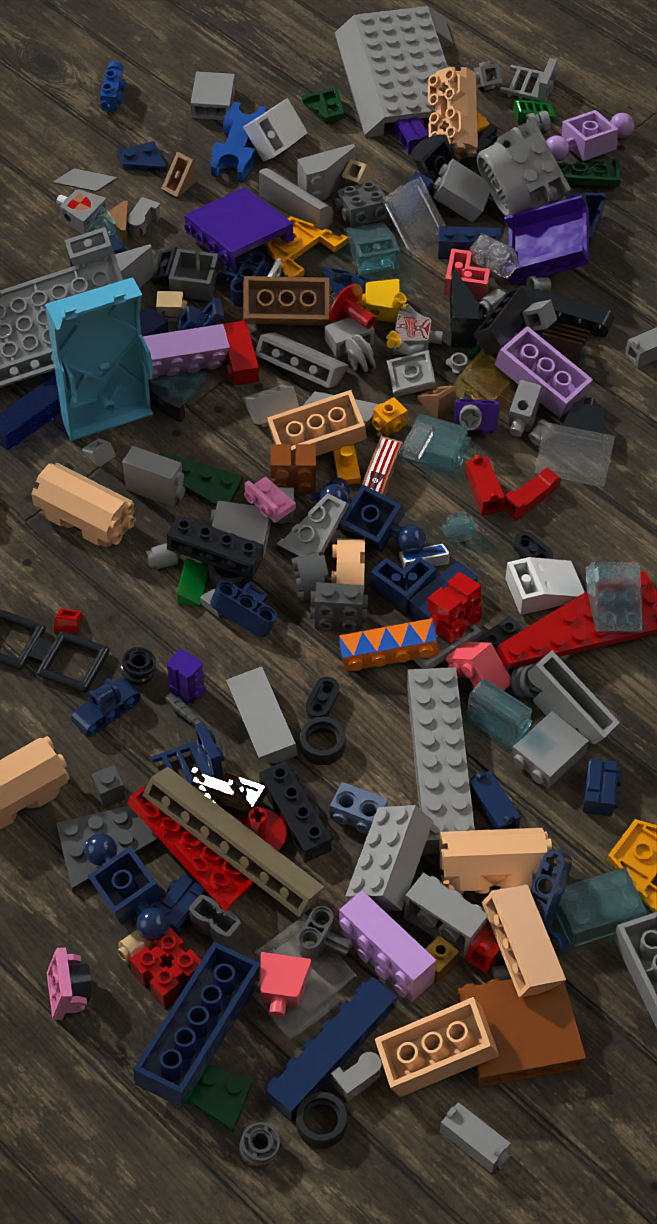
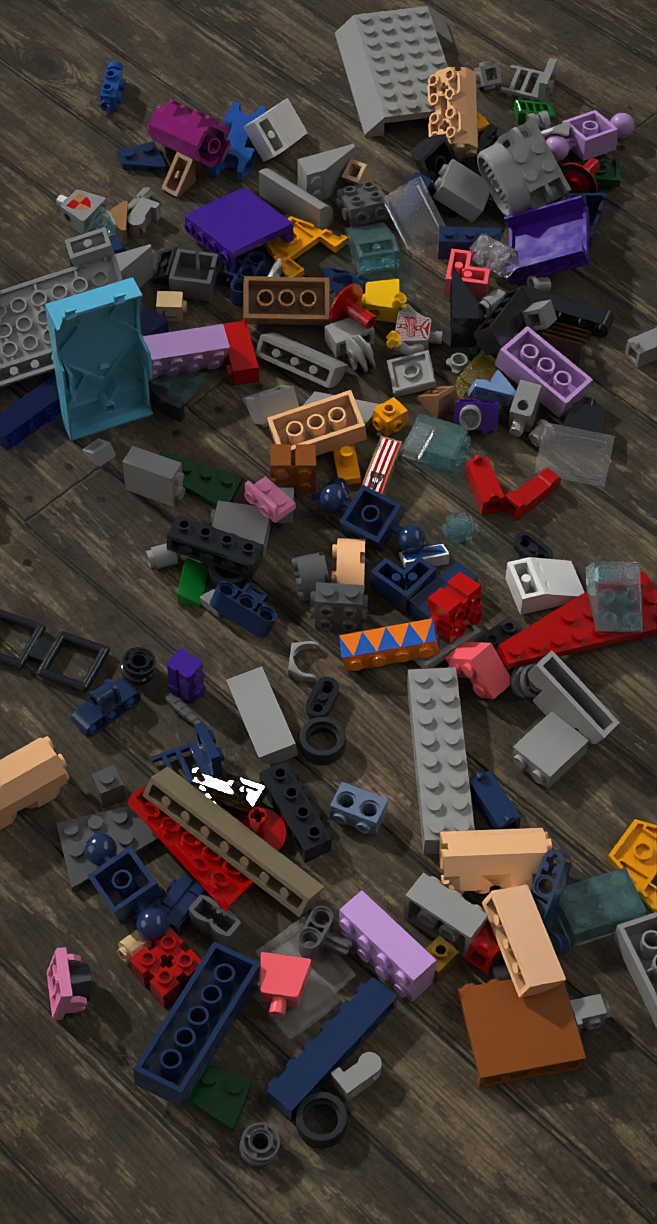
light nougat brick [31,463,136,547] -> none
light grey sticker [53,169,117,191] -> none
red slope [54,608,83,635] -> none
dark blue brick [178,298,224,331] -> none
light grey brick [191,71,235,120] -> none
light grey wing [277,493,349,556] -> none
dark green wing [301,87,345,123] -> none
light grey brick [345,805,433,911] -> none
light nougat brick [375,997,499,1097] -> none
dark purple brick [393,117,429,154] -> none
light grey brick [440,1102,511,1173] -> none
clear light blue brick [467,678,532,750] -> none
dark blue brick [583,758,622,816] -> none
none -> light grey piece [128,187,153,214]
none -> magenta brick [148,99,231,167]
none -> light grey cap [287,641,320,683]
none -> medium blue slope [468,370,516,406]
none -> white slope [541,121,570,141]
none -> red piece [560,158,600,193]
none -> light grey brick [570,994,611,1035]

